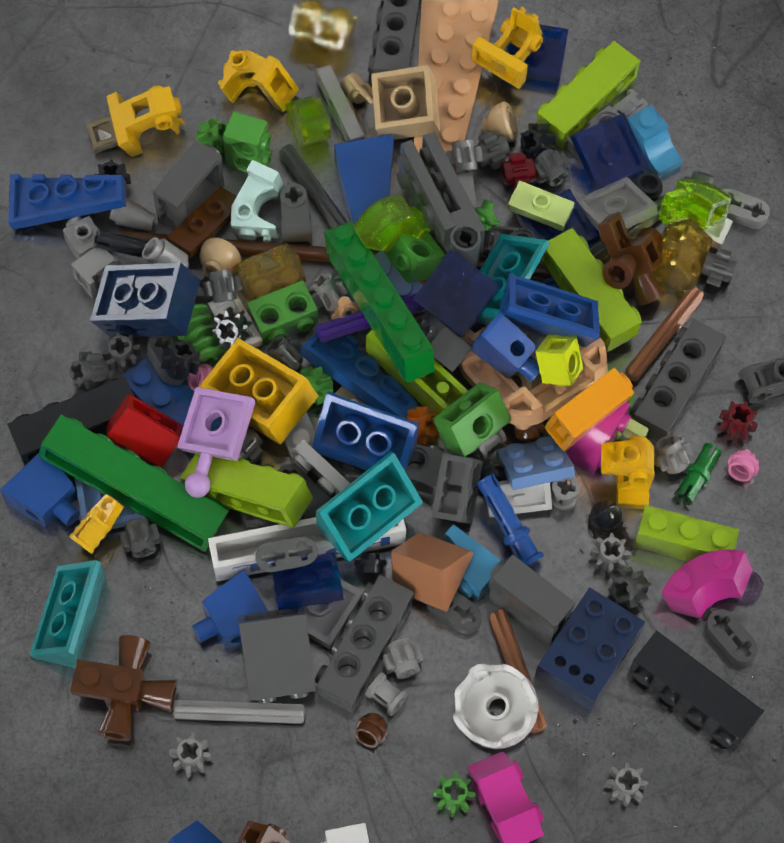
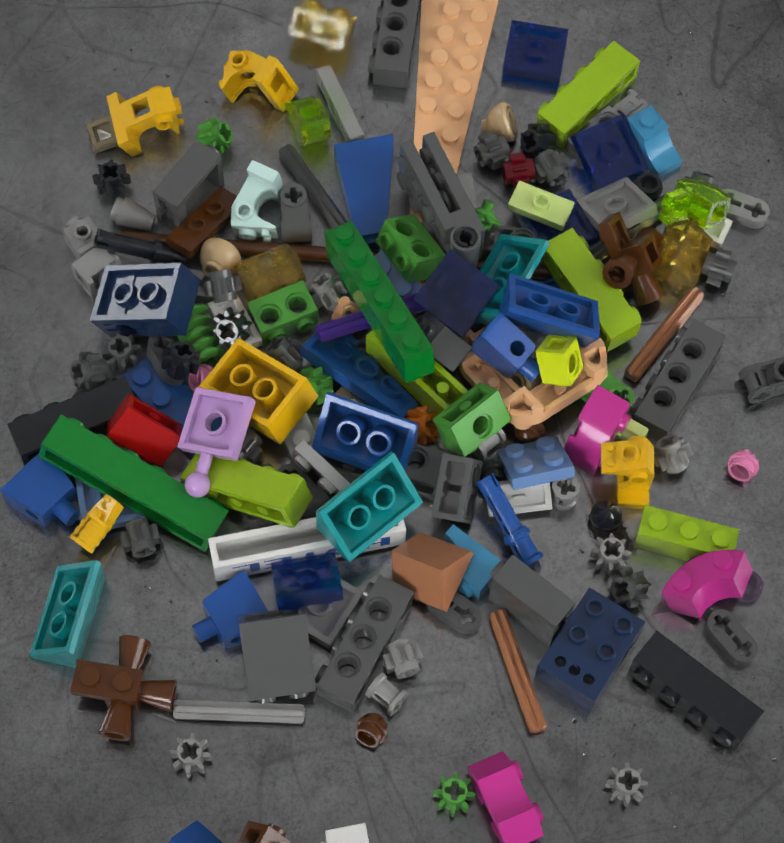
blue wing [8,174,126,230] -> none
light grey brick [142,237,189,268] -> none
bright green brick [223,111,273,173] -> none
dark grey beam [255,536,318,572] -> none
tan plant [340,73,373,139] -> none
clear neon green brick [353,195,430,252] -> none
black plate [354,553,387,575] -> none
tan brick [371,65,441,140] -> none
light grey gear [446,140,483,173] -> none
white plate [453,664,538,749] -> none
yellow tile [471,6,544,89] -> none
light orange slope [544,367,635,452] -> none
green pin [674,443,722,505] -> none
dark red gear [719,401,758,441] -> none

